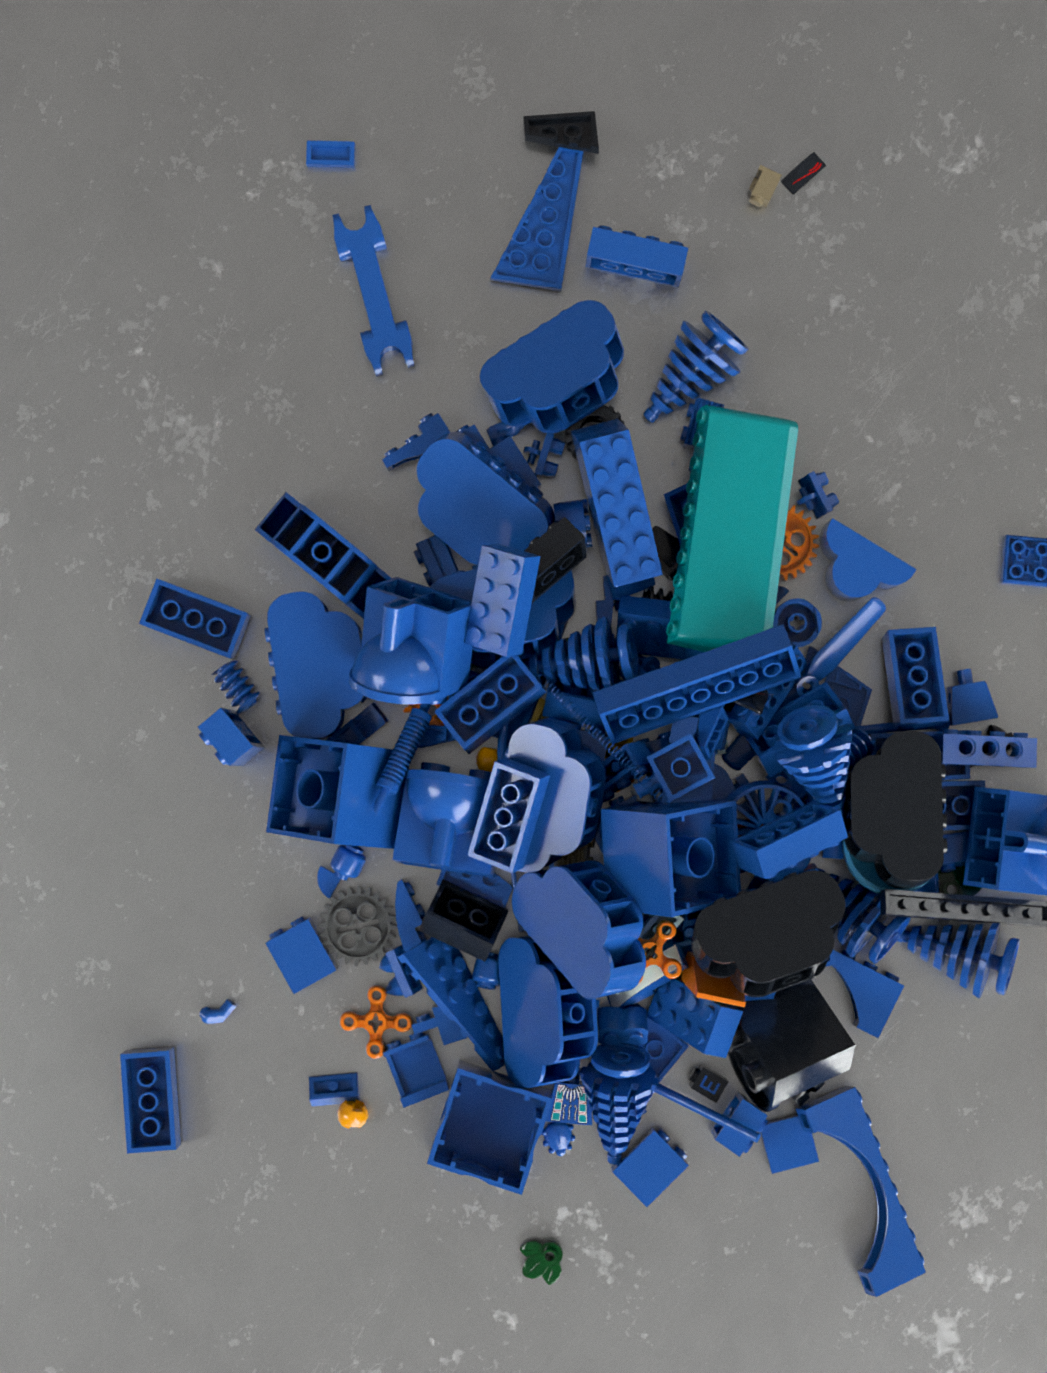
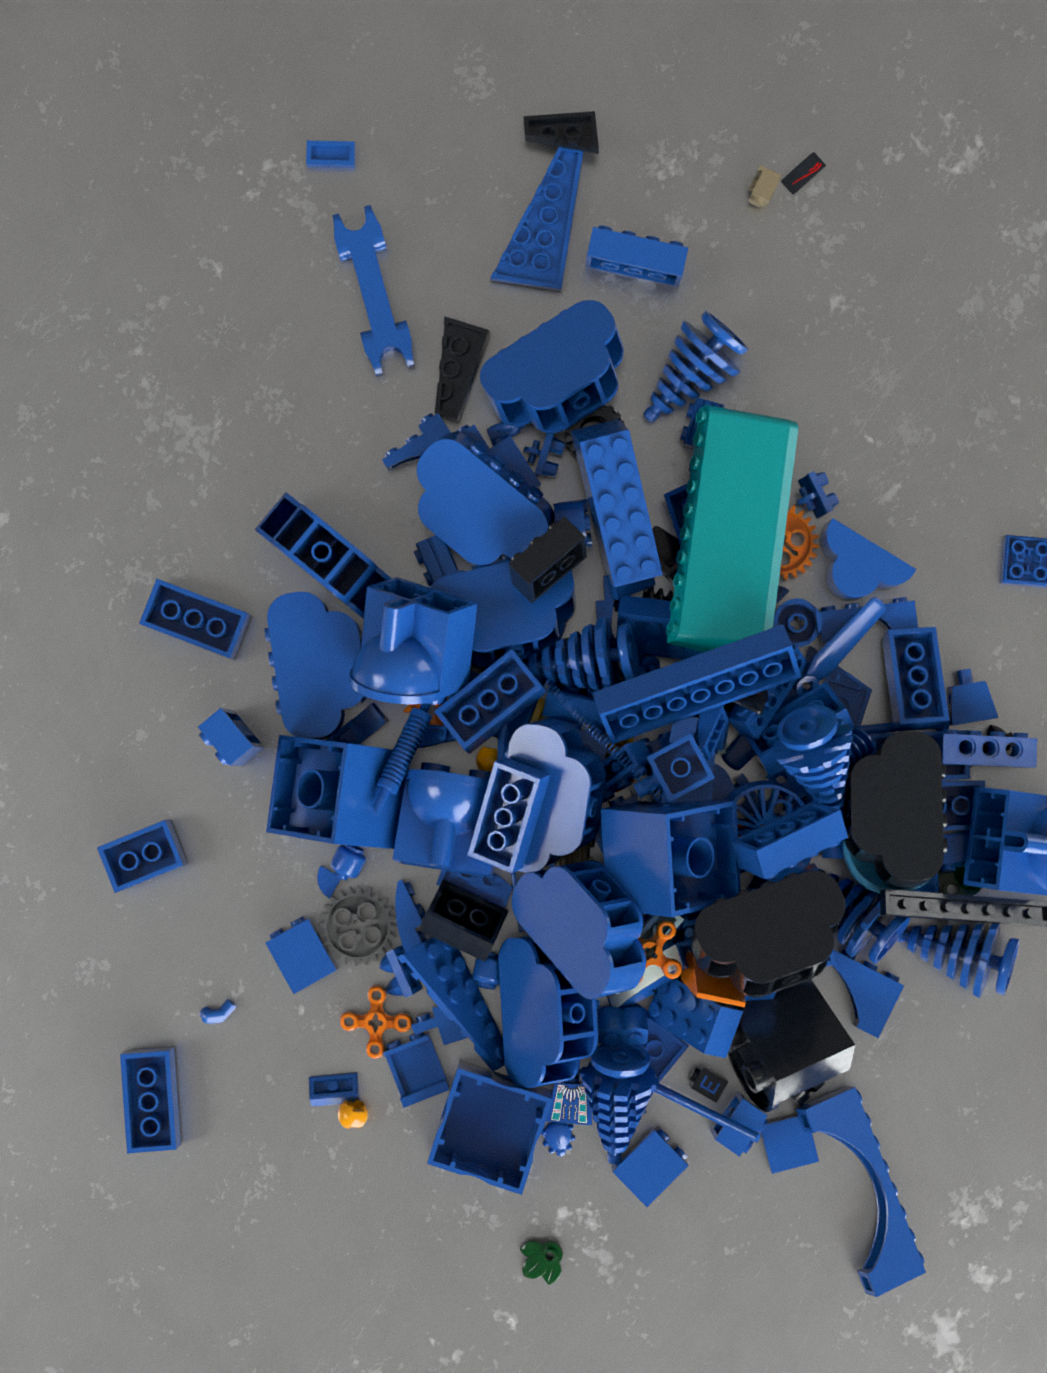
blue piece [211,660,260,715] -> none
blue brick [464,544,540,657] -> none
none -> blue brick [97,819,188,893]
none -> black wing [435,316,491,422]
none -> blue arch [818,597,918,642]

